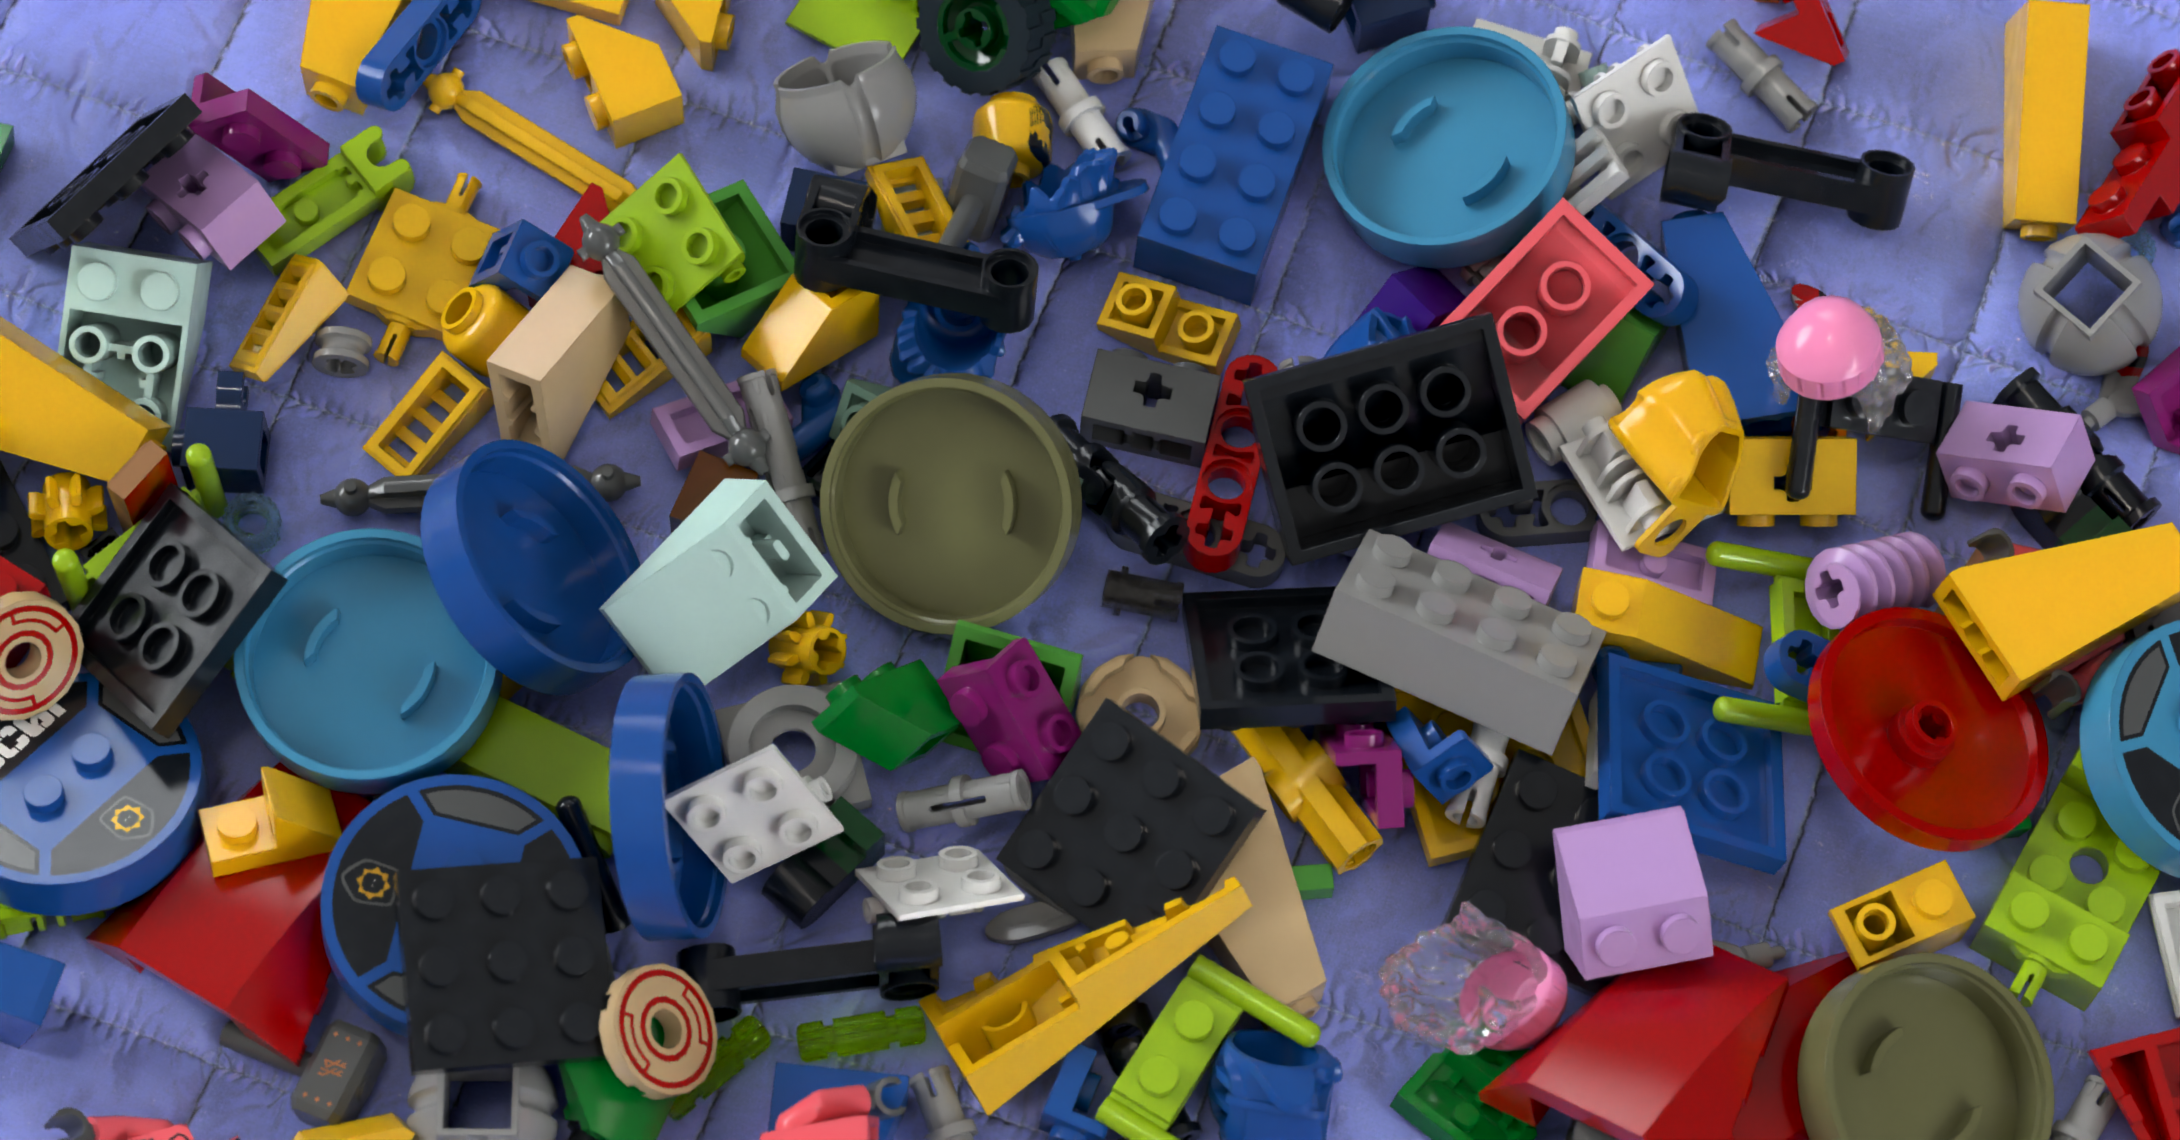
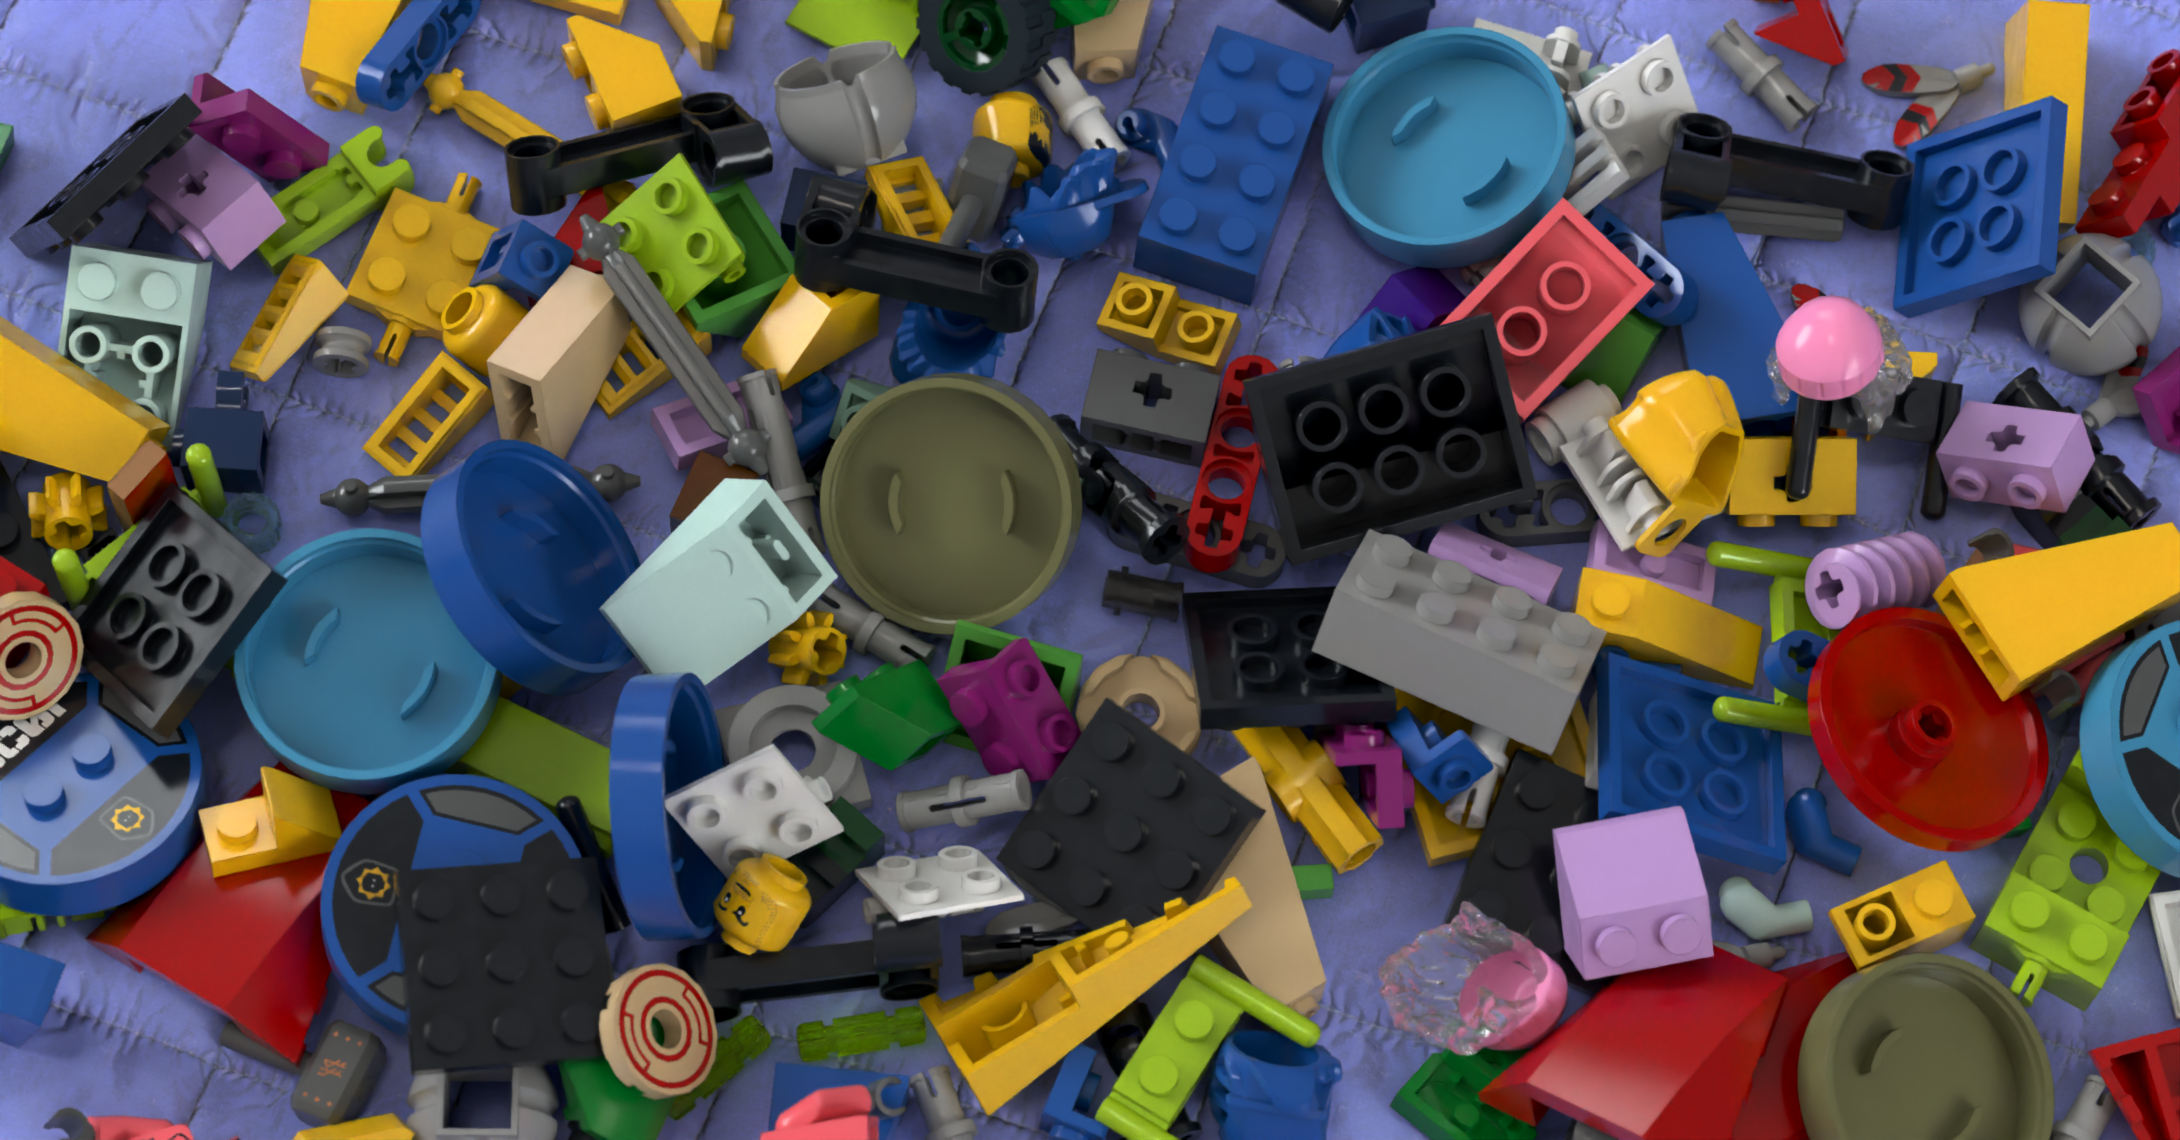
none -> black piece [503,92,773,216]
none -> yellow head [713,853,812,955]
none -> light grey pin [808,583,937,668]
none -> black pin [961,926,1092,978]
none -> dark grey axle [1660,195,1845,242]
none -> light aqua arm [1718,876,1813,940]
none -> blue arm [1785,787,1863,877]
none -> piece [1861,62,1995,150]
none -> blue plate [1893,96,2068,318]

